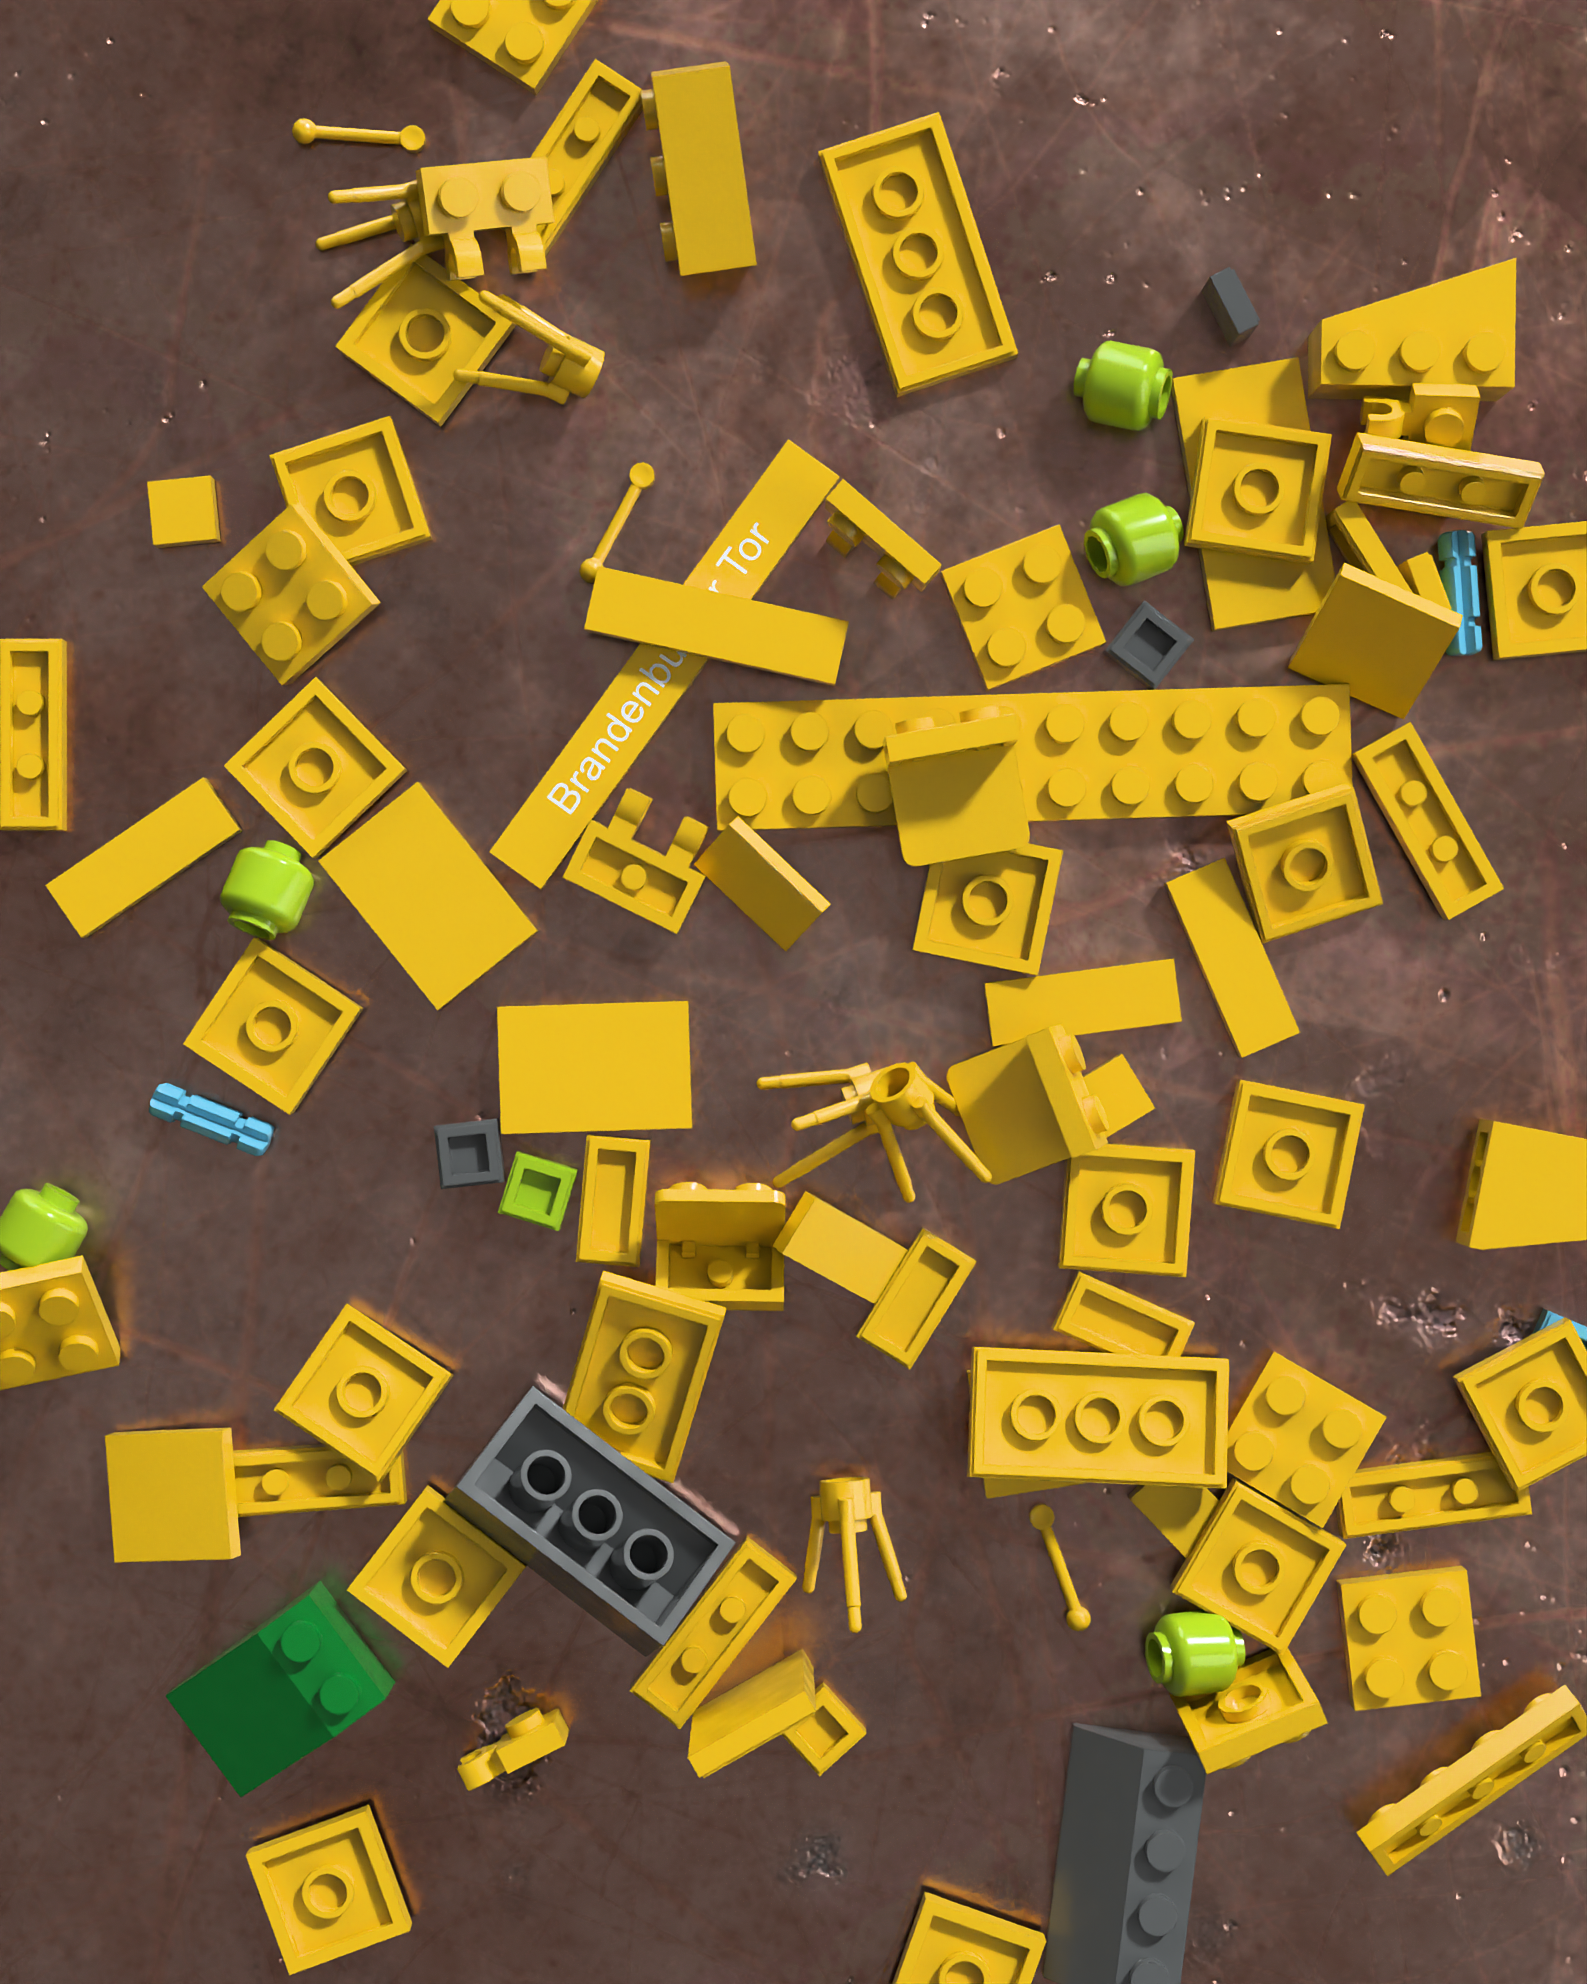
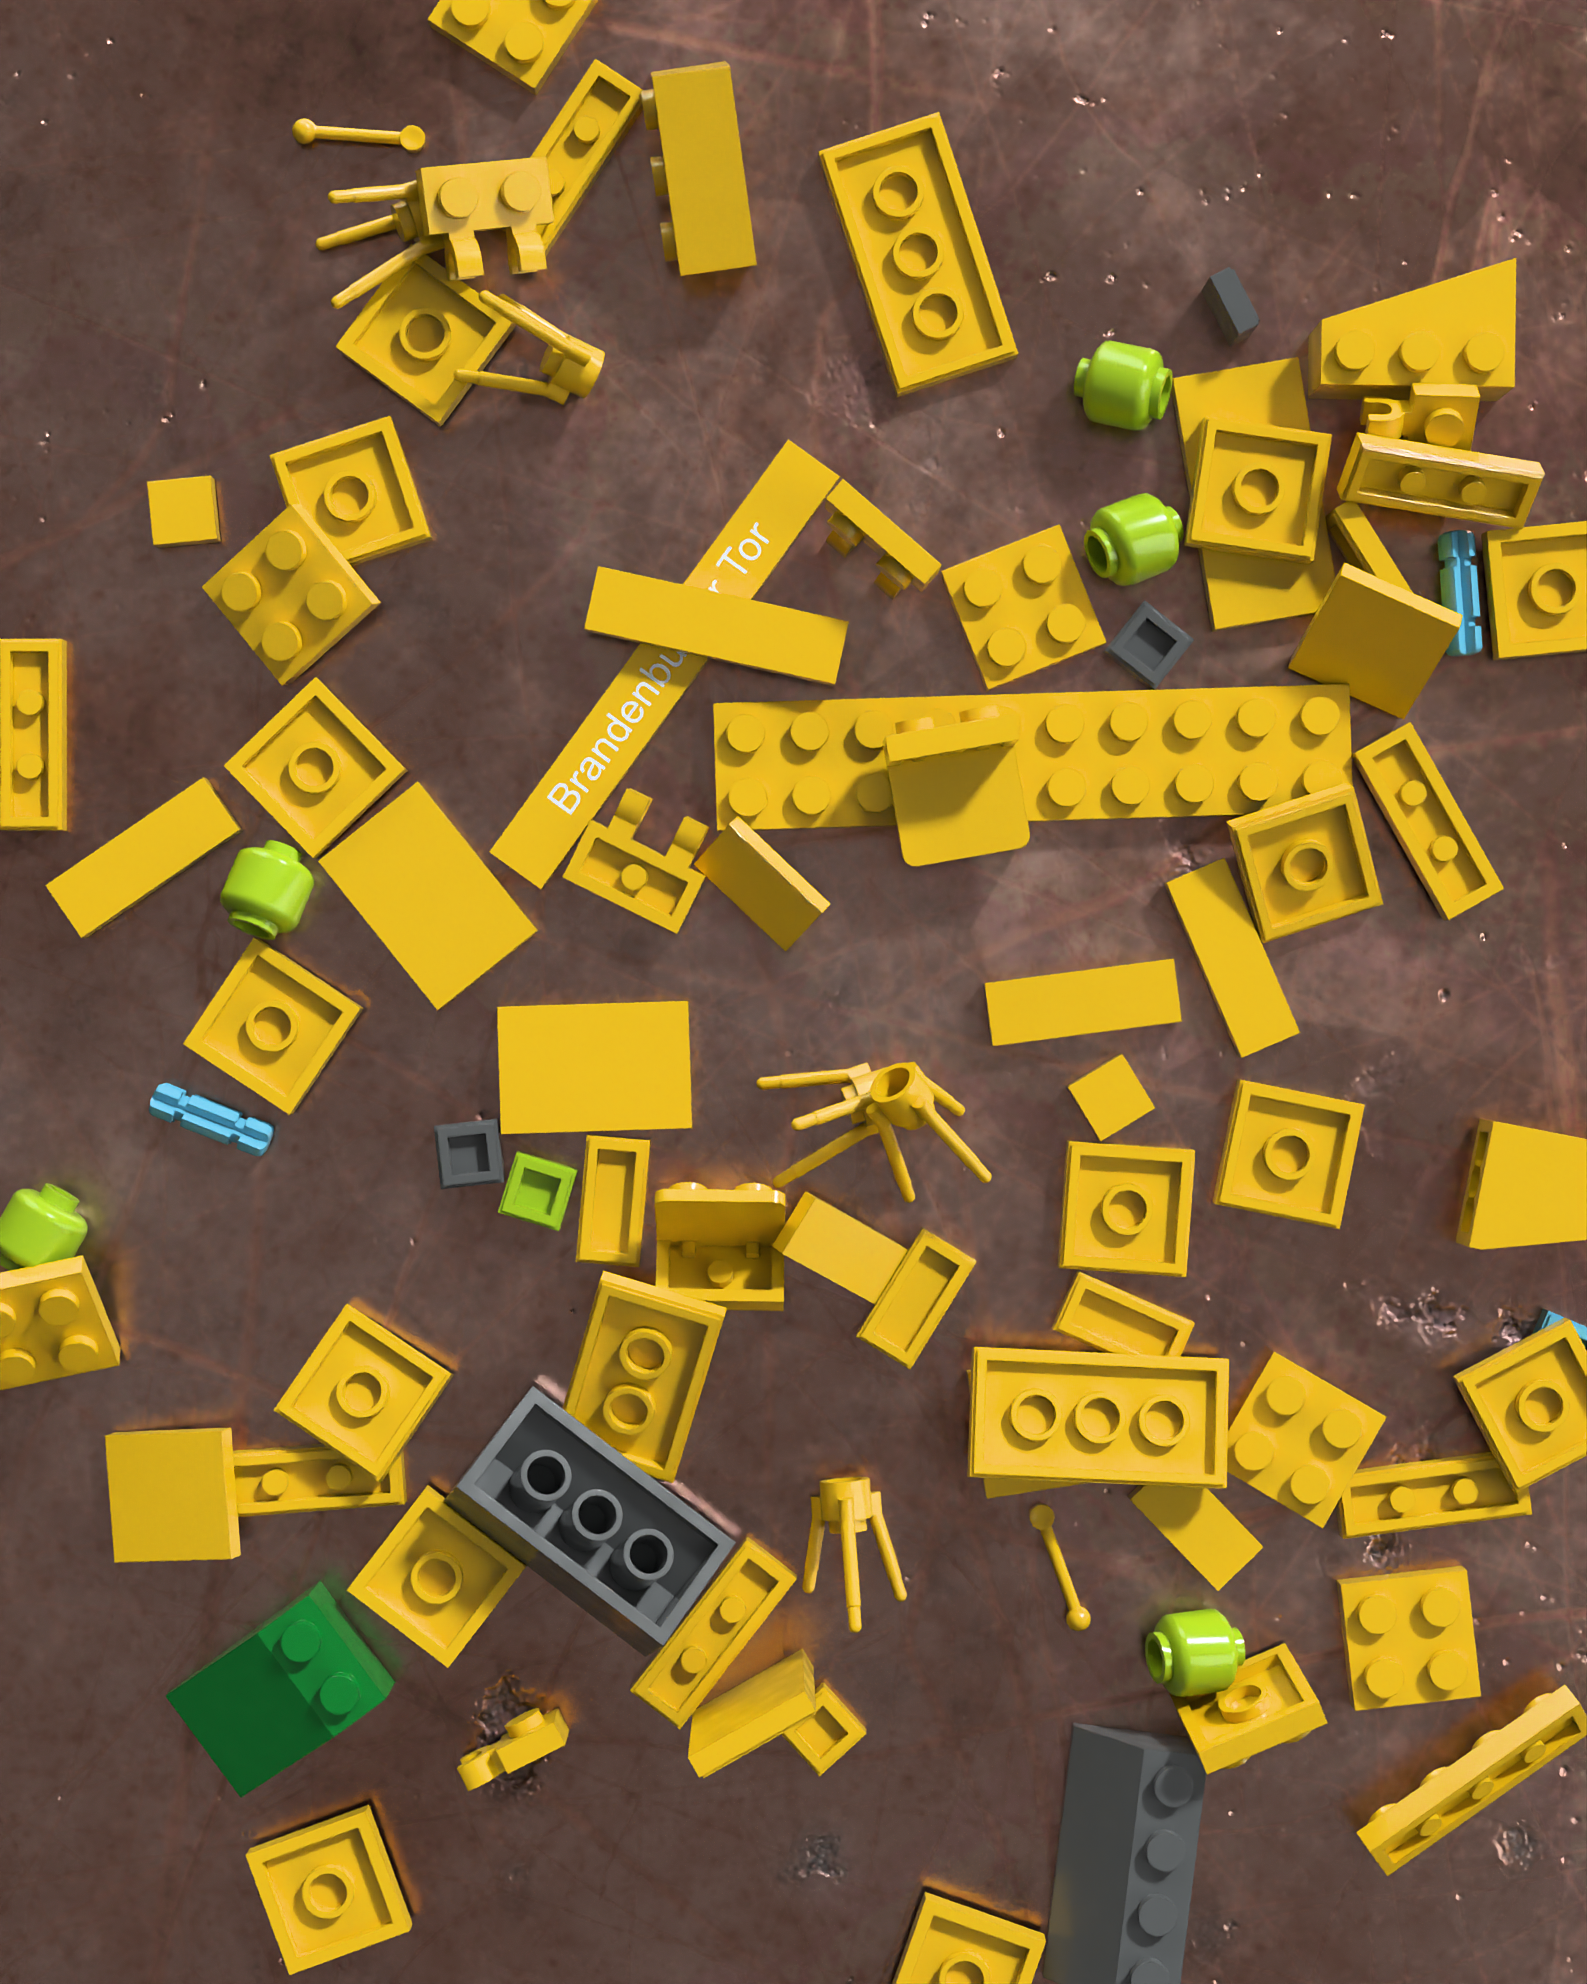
yellow hinge [579,462,655,583] -> none
yellow plate [912,843,1064,976] -> none
yellow bracket [947,1023,1109,1185] -> none
yellow tile [1169,1478,1347,1655] -> none
yellow tile [1397,552,1451,609] -> none

